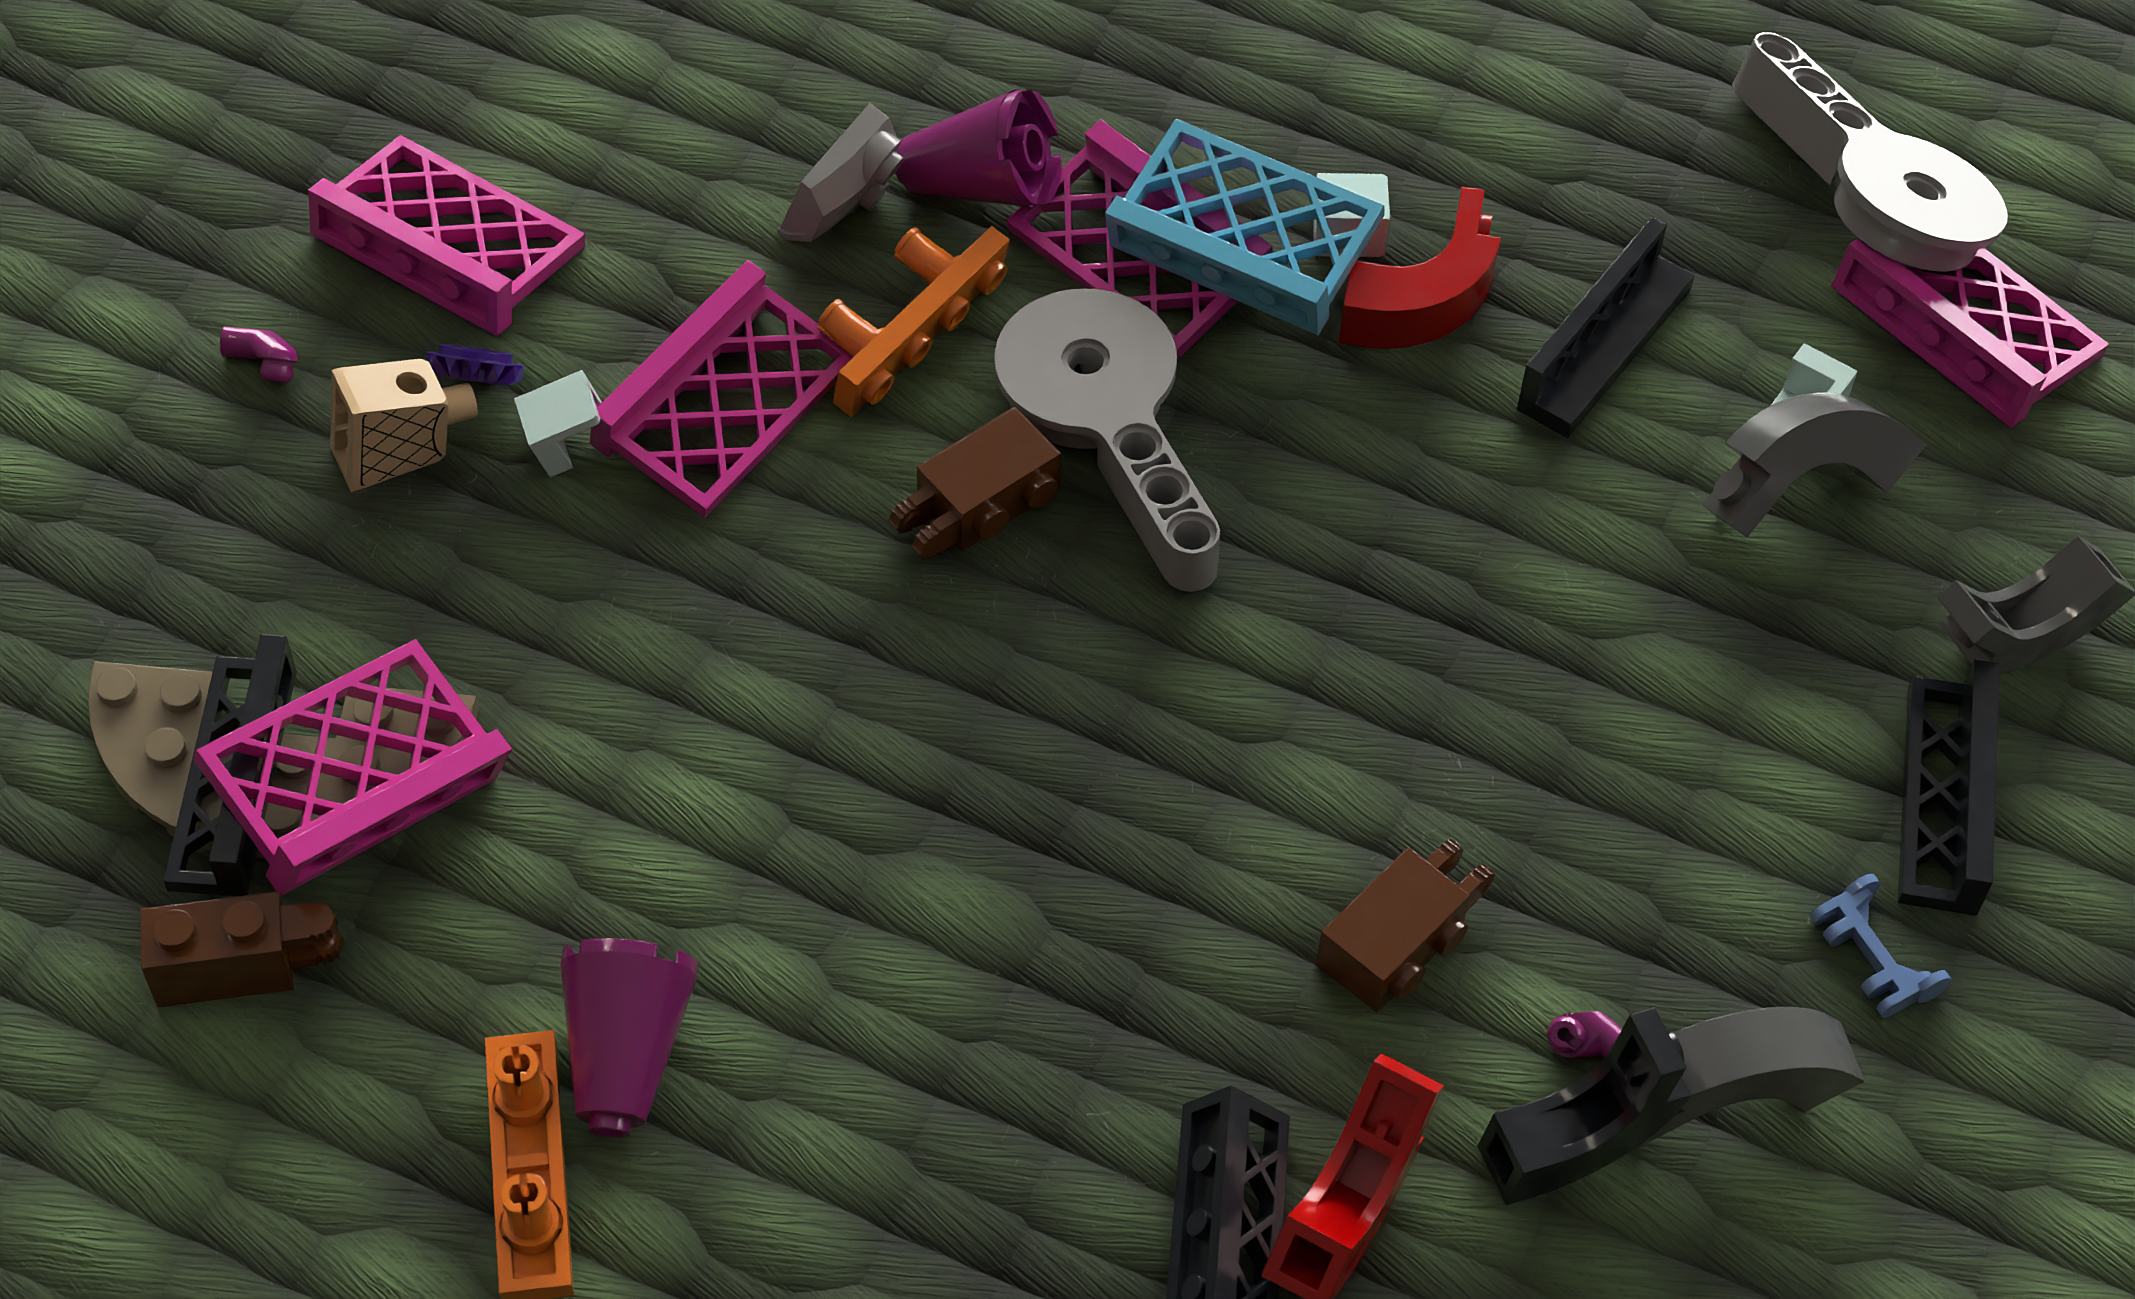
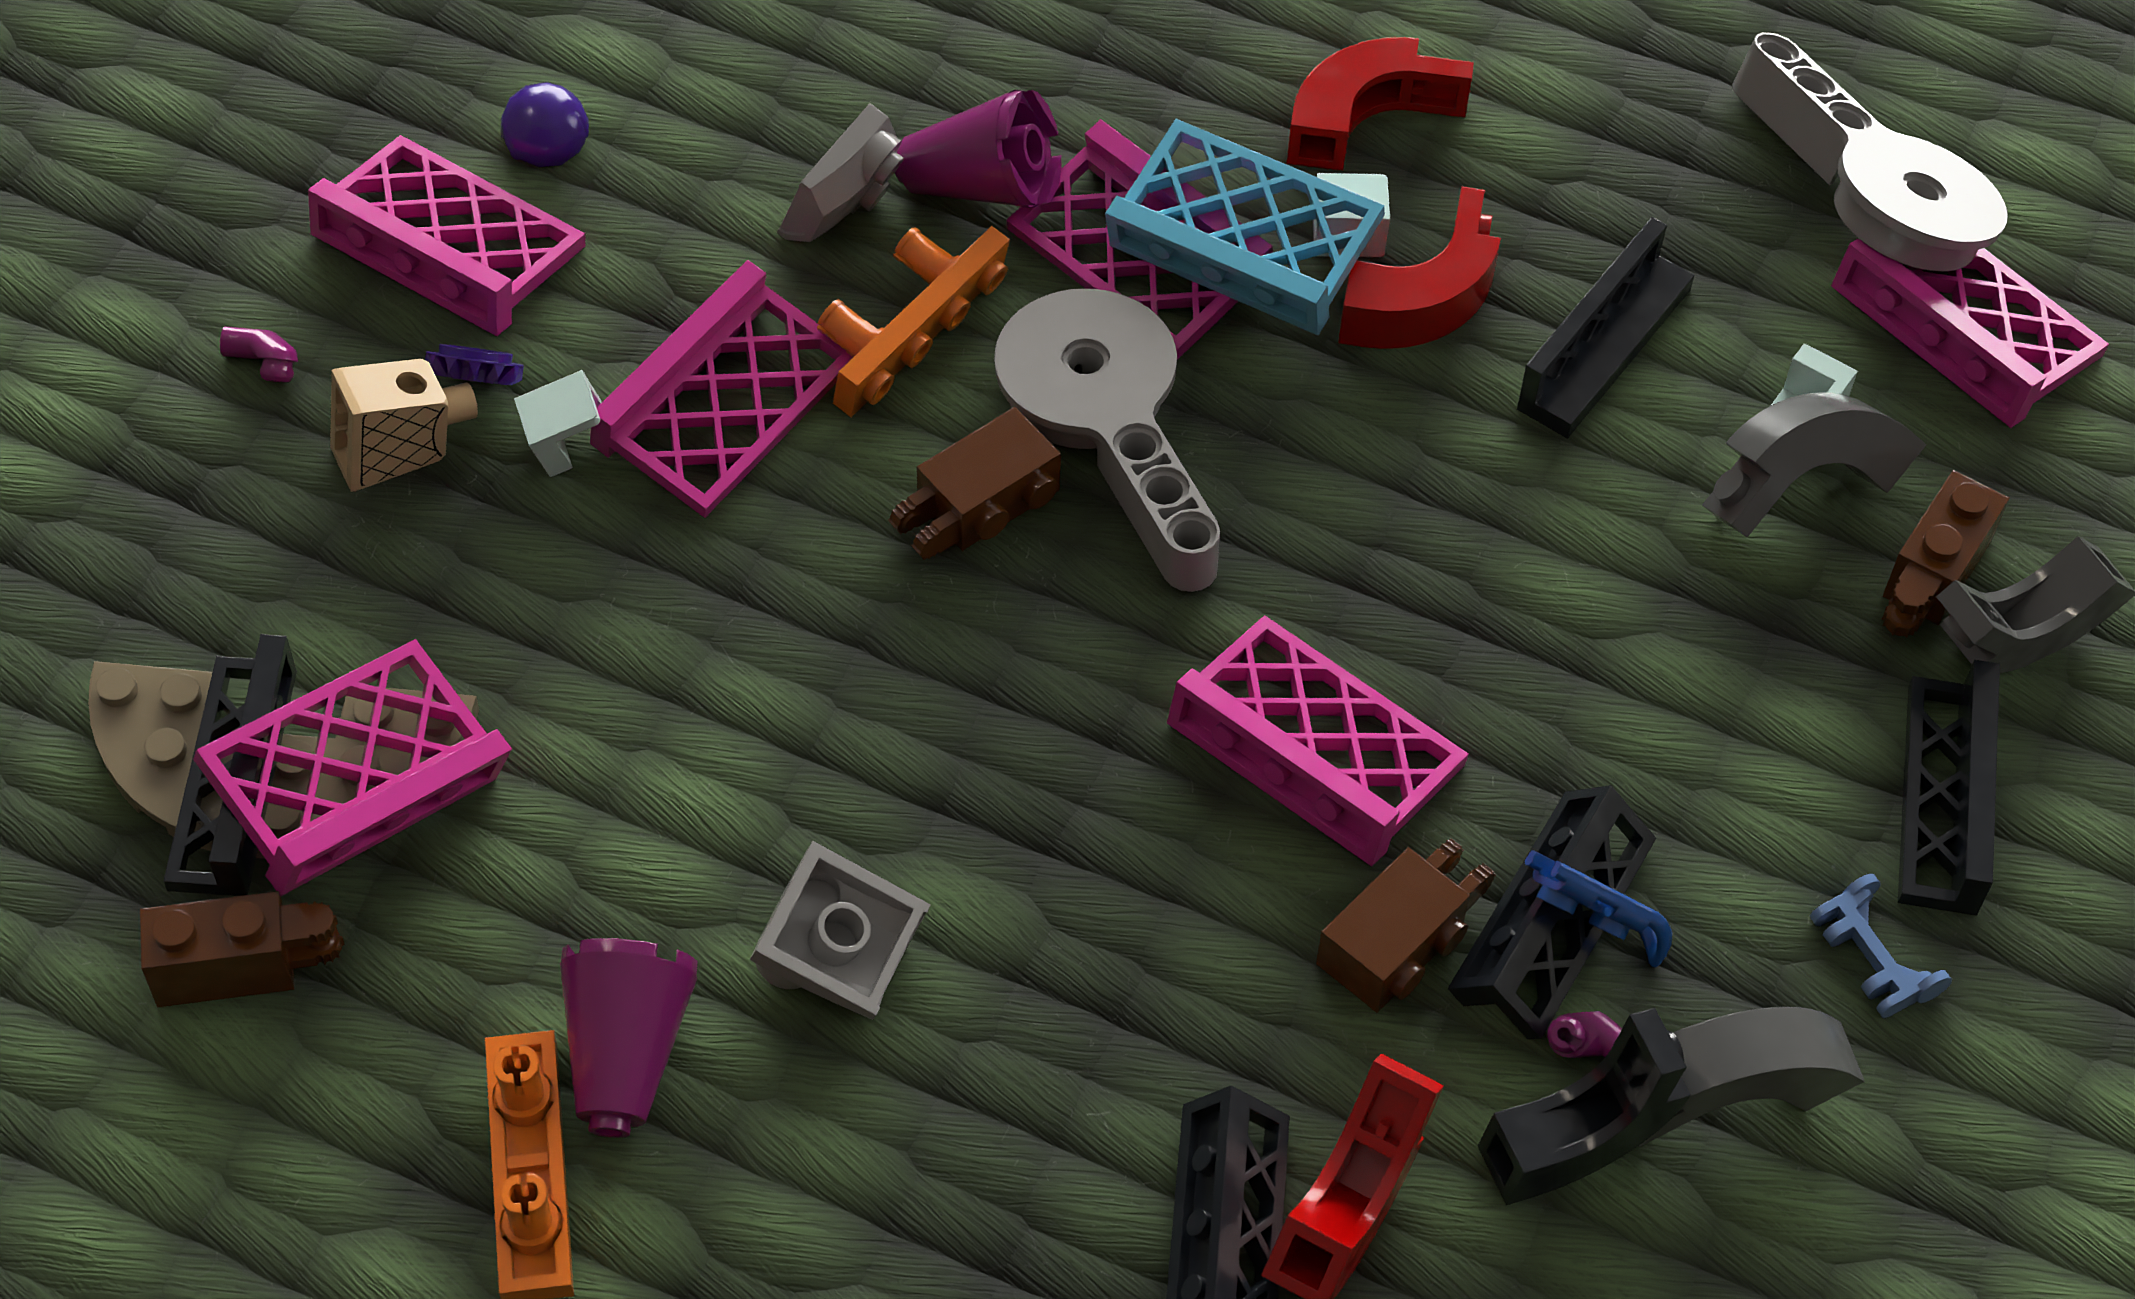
none -> dark purple hair [501,82,589,167]
none -> light grey slope [750,841,931,1020]
none -> dark pink fence [1167,615,1469,867]
none -> red arch [1286,37,1474,171]
none -> black fence [1447,785,1657,1039]
none -> blue piece [1525,850,1672,968]
none -> reddish brown hinge [1882,470,2010,638]

